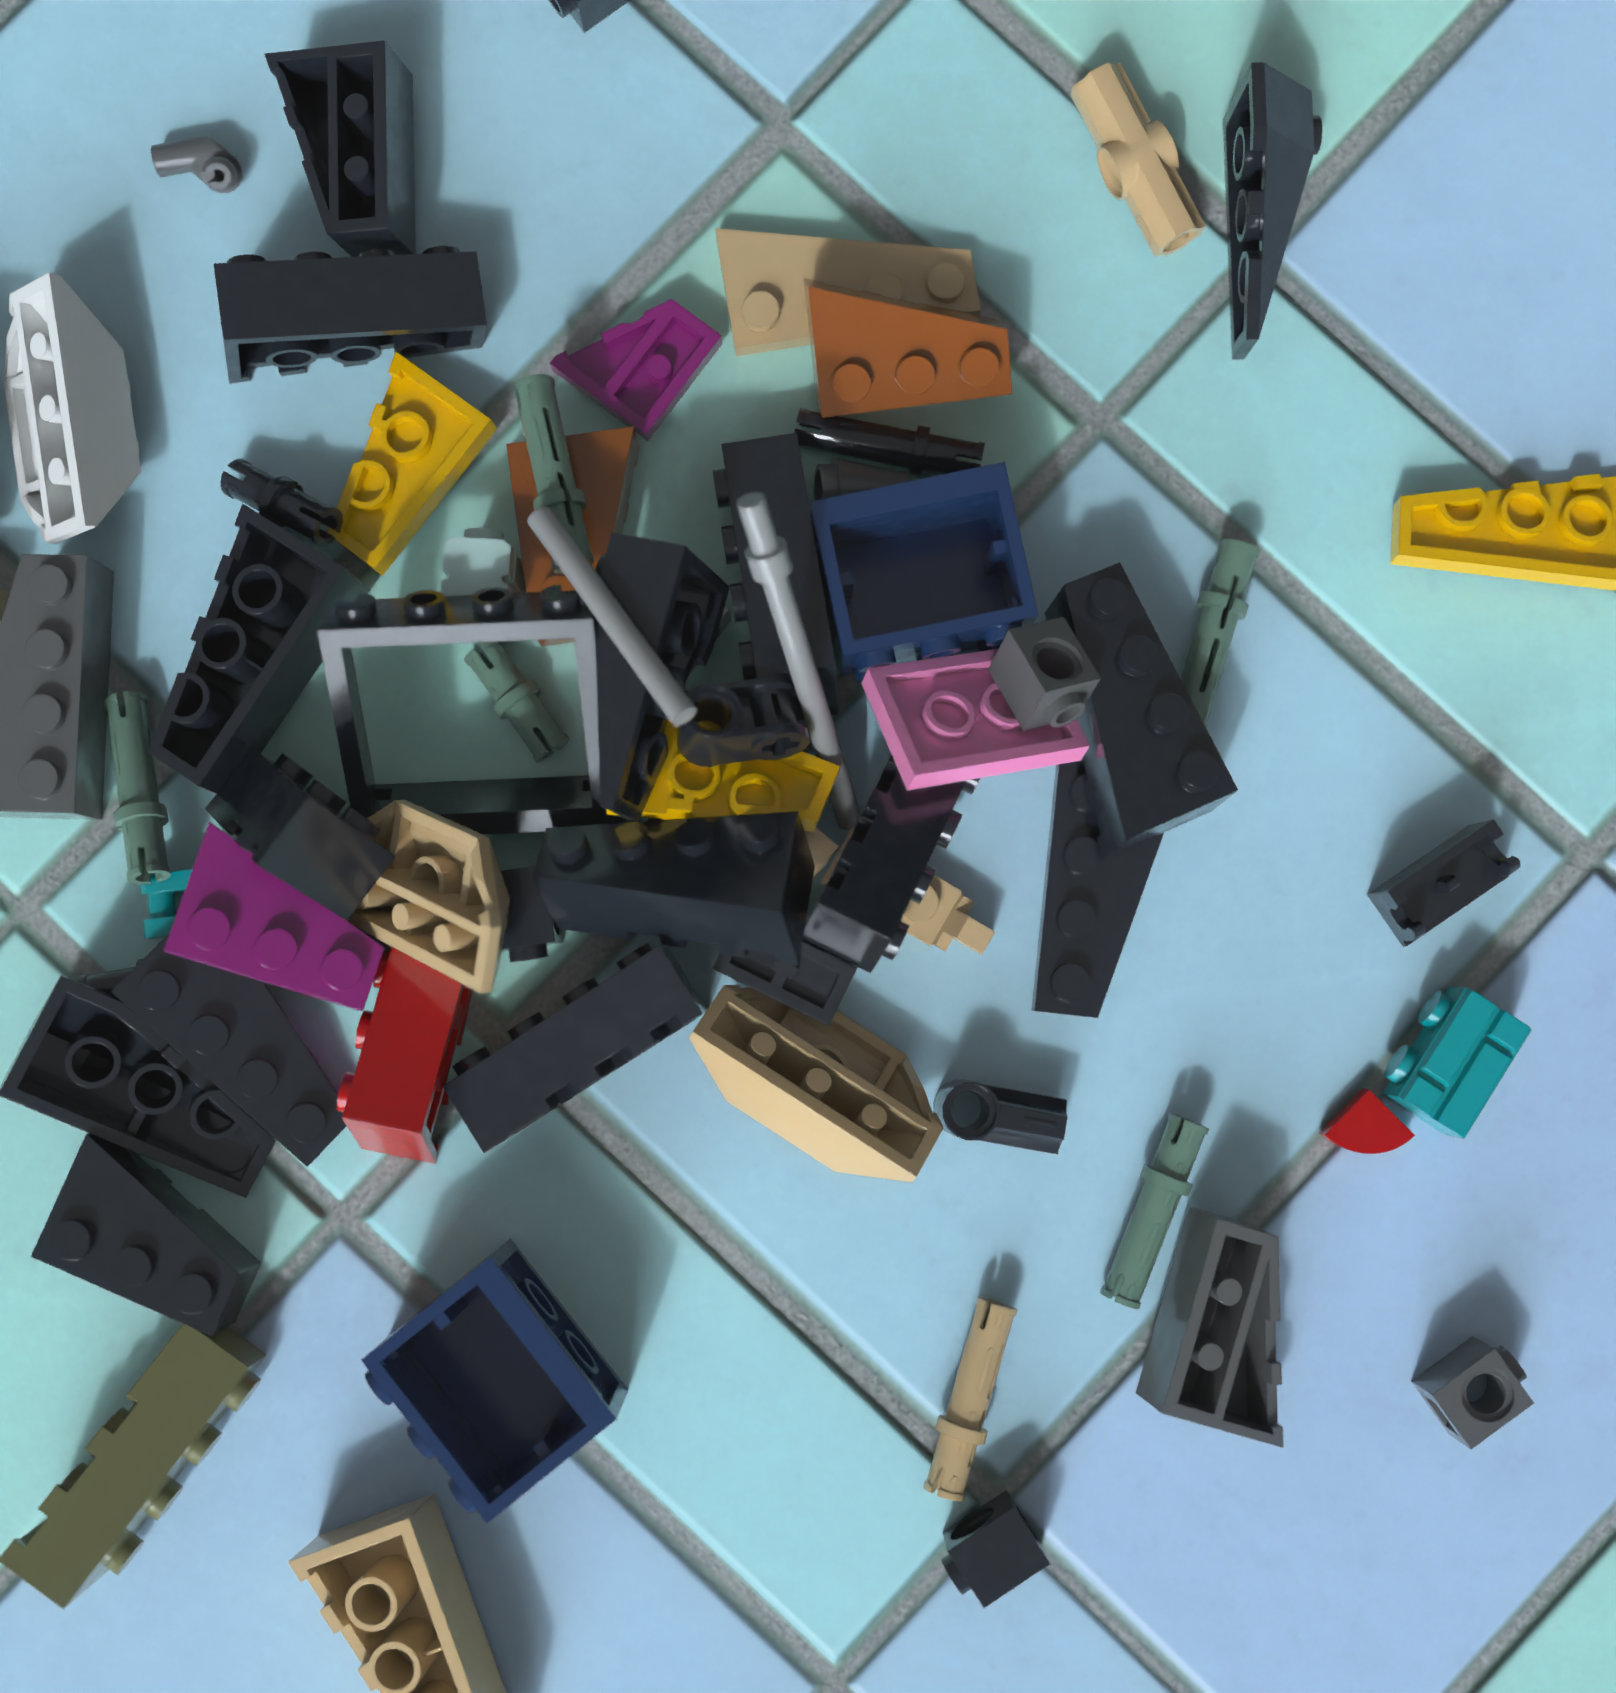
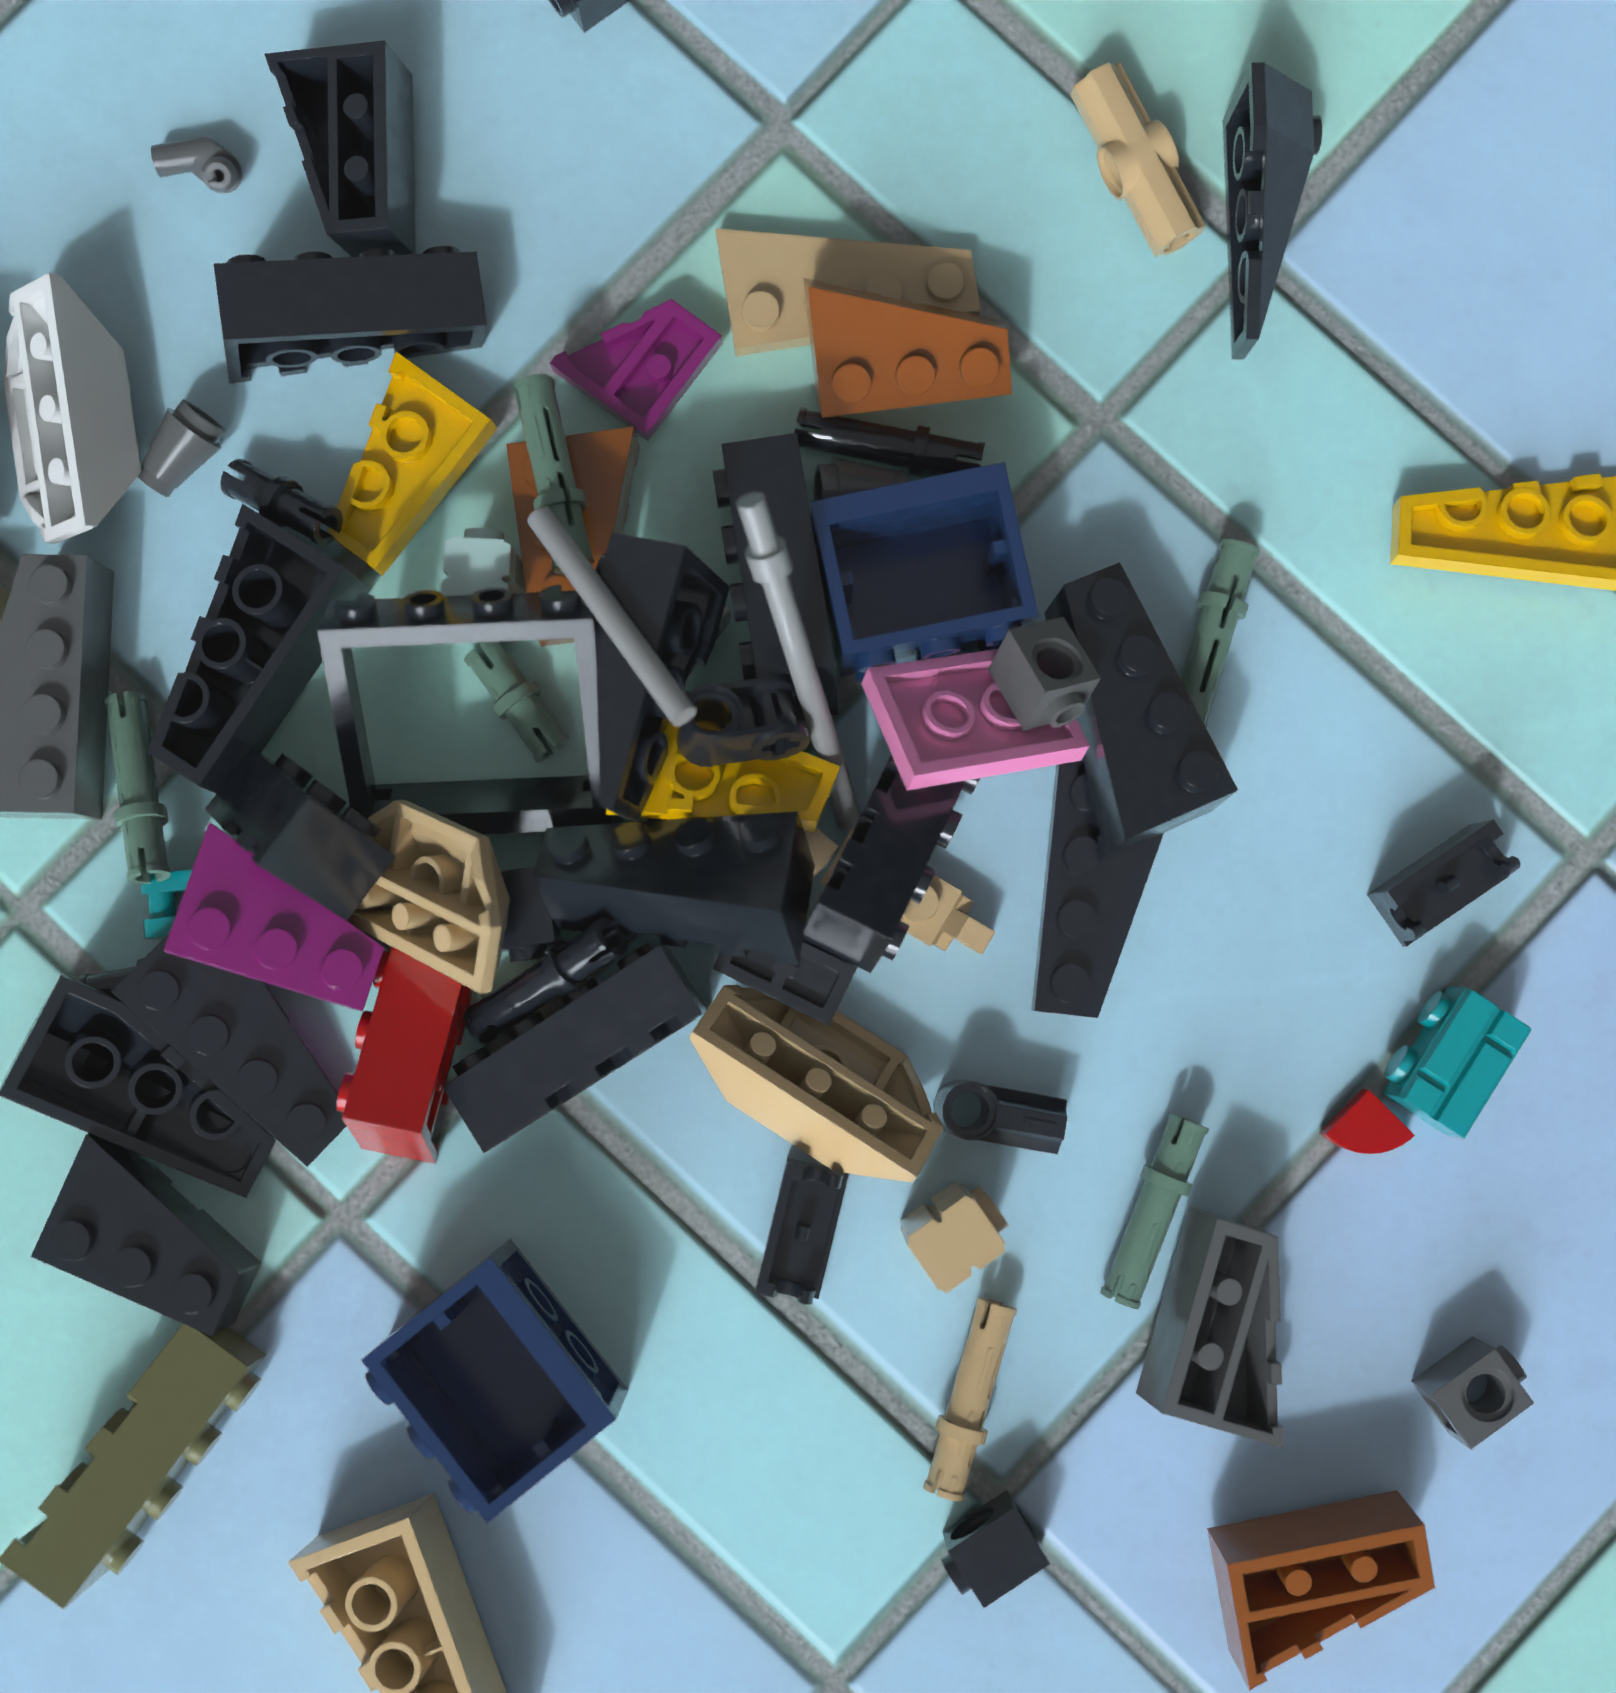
none -> dark grey cone [138,399,226,497]
none -> black pin [464,917,627,1043]
none -> black hinge [755,1157,849,1305]
none -> tan brick [900,1181,1009,1293]
none -> dark orange wedge [1207,1490,1435,1691]

